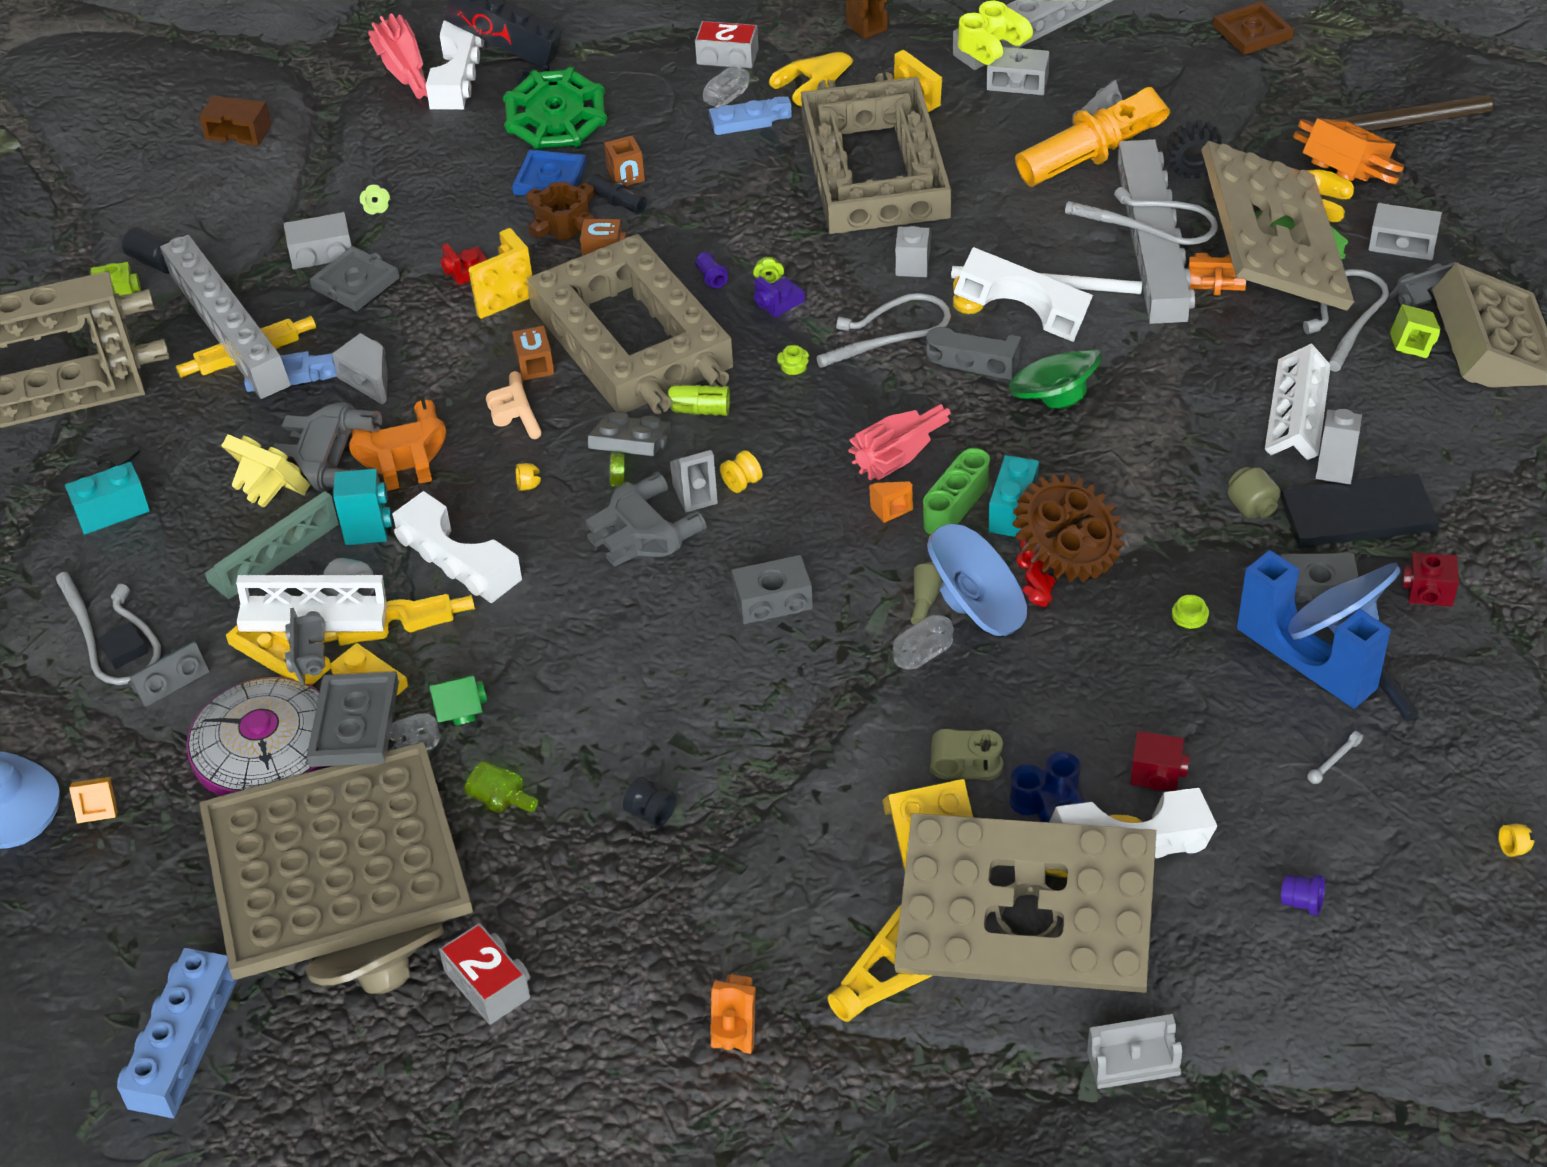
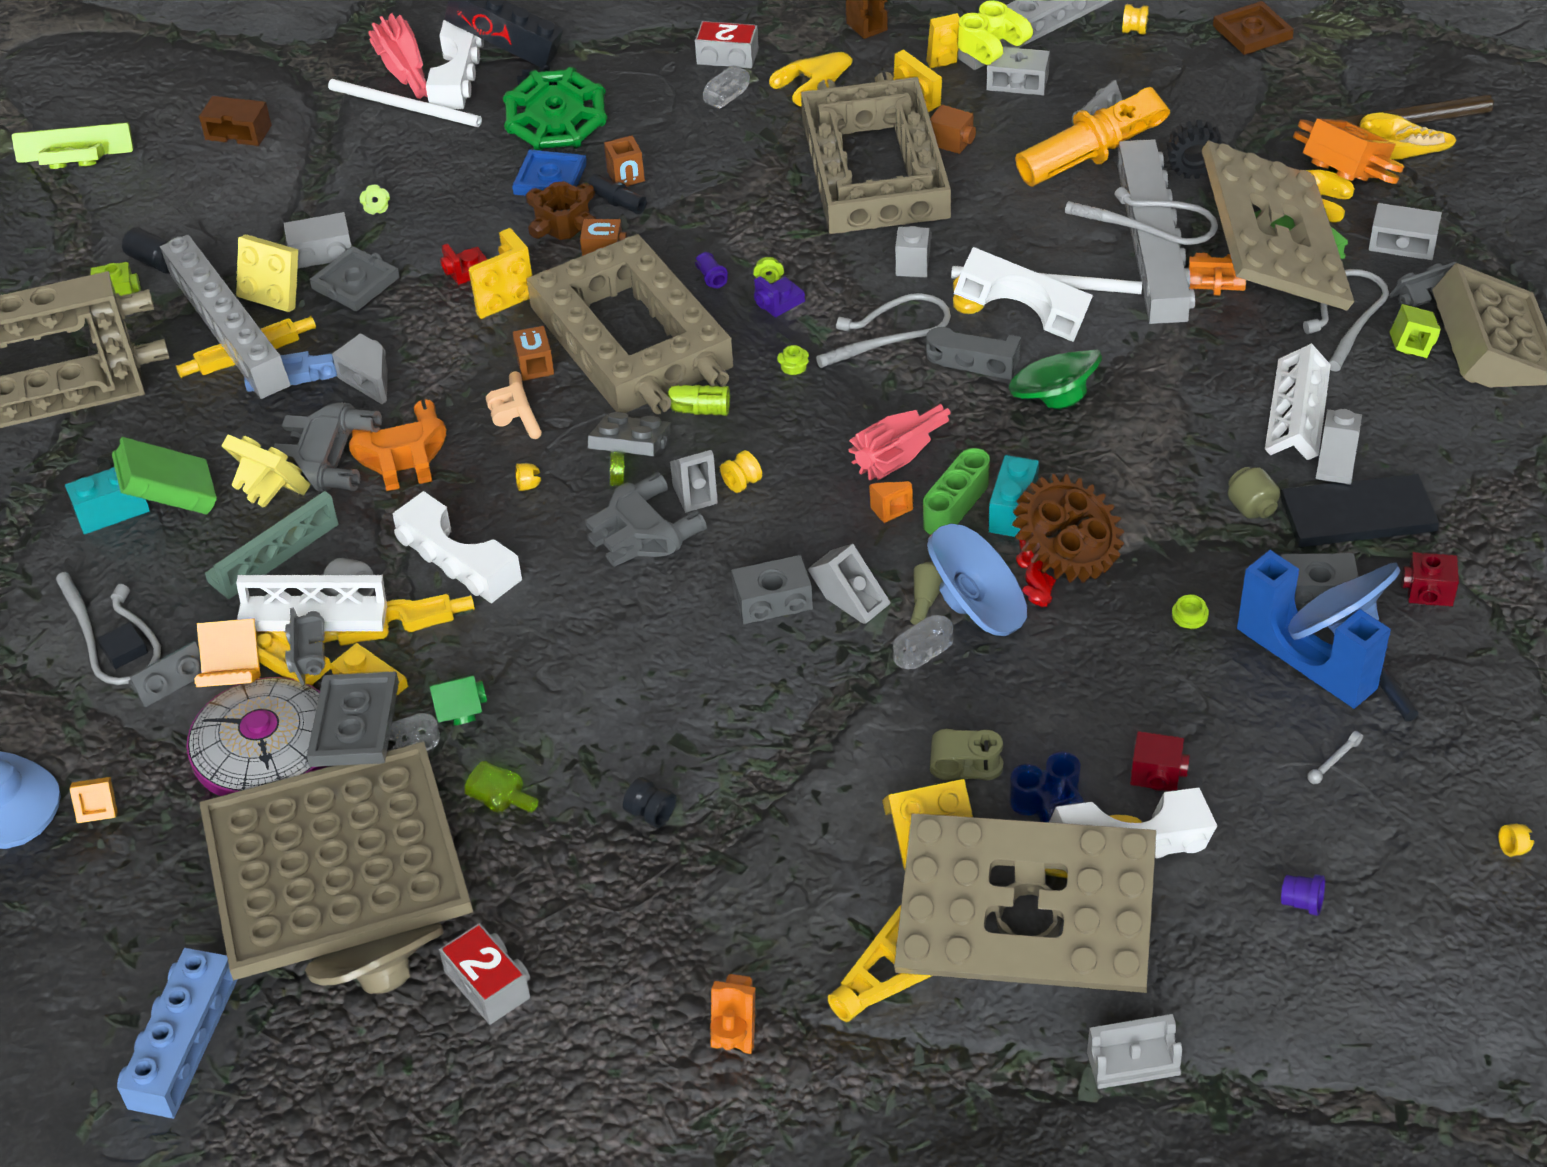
teal brick [333,469,393,545] -> none
medium blue hinge [709,97,792,135] -> none
none -> bracket [12,122,134,169]
none -> bright green piece [112,437,217,515]
none -> piece [194,618,261,687]
none -> light yellow plate [236,234,298,312]
none -> white piece [328,79,482,127]
none -> light grey slope [807,544,891,624]
none -> yellow plate [926,13,960,69]
none -> dark orange brick [930,104,976,154]
none -> yellow wheel [1122,4,1149,35]
none -> yellow animal [1360,113,1456,159]

